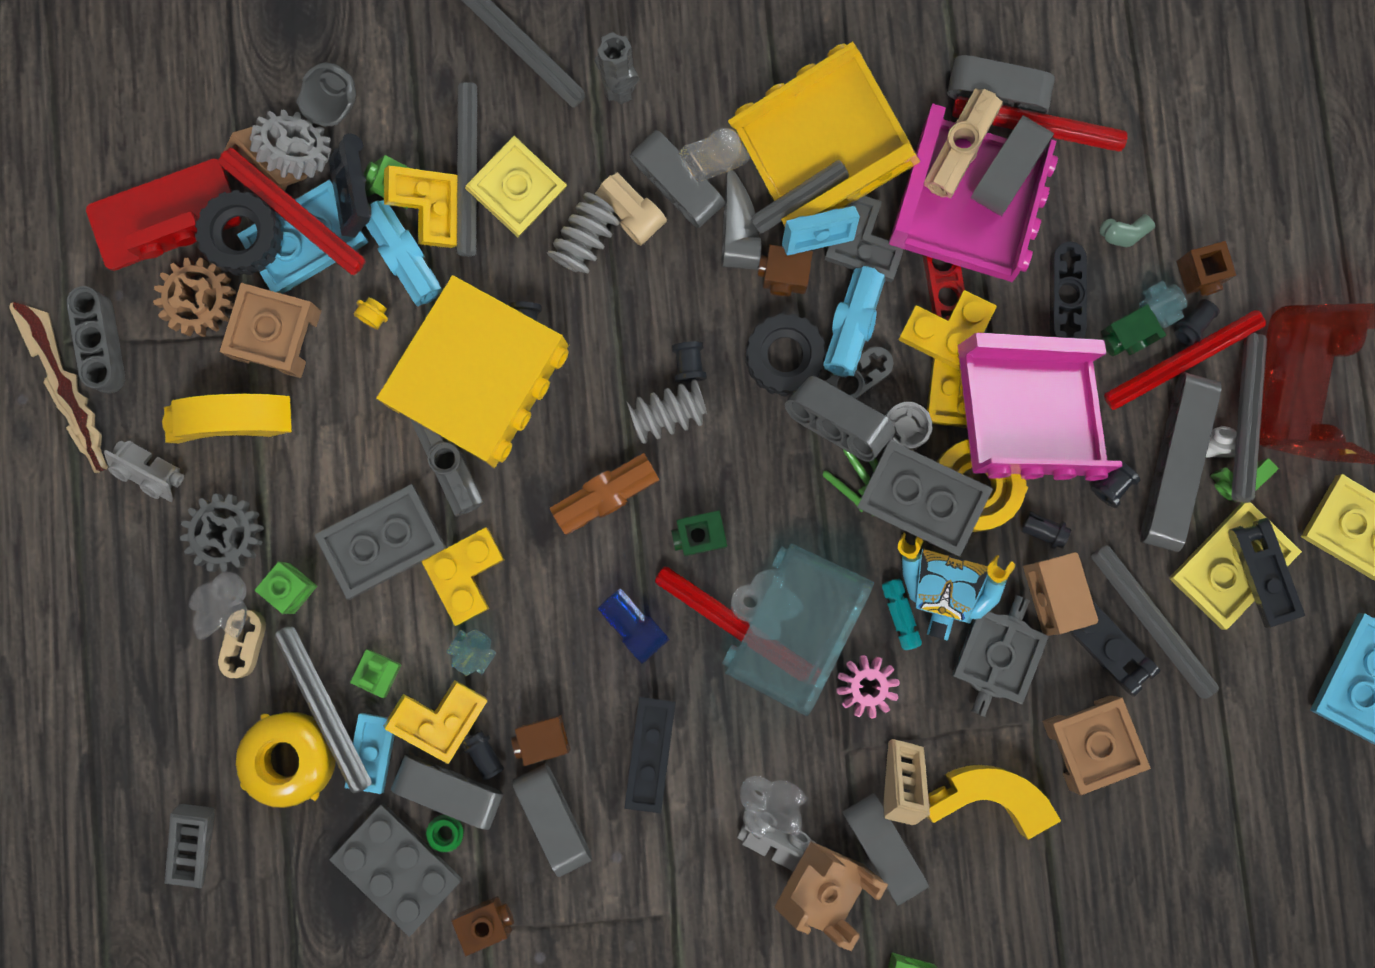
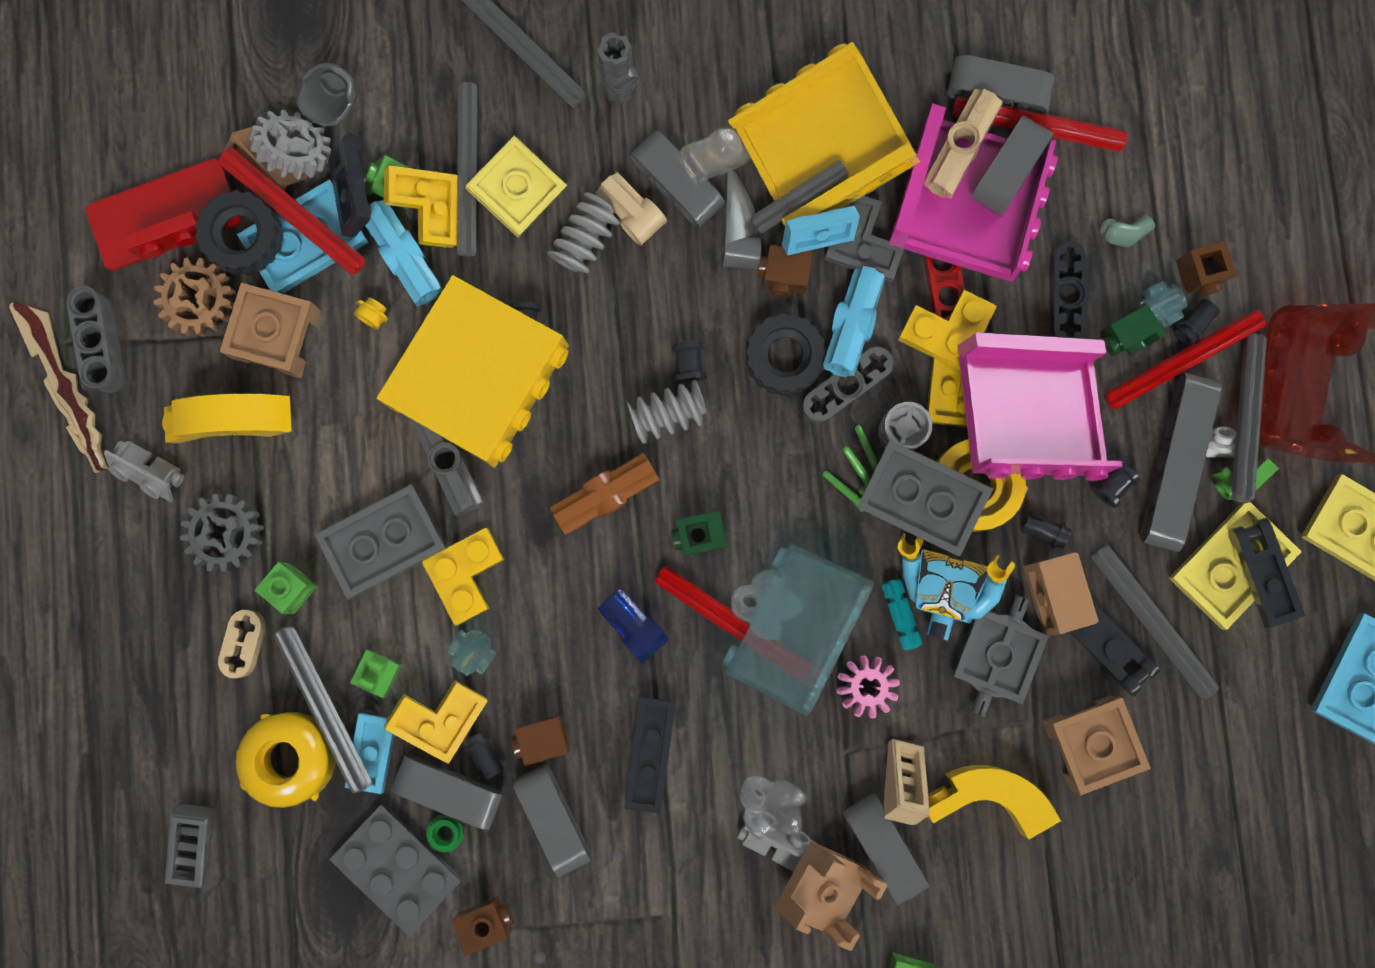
clear plate [188,572,247,640] -> none
dark grey beam [785,376,895,462] -> none

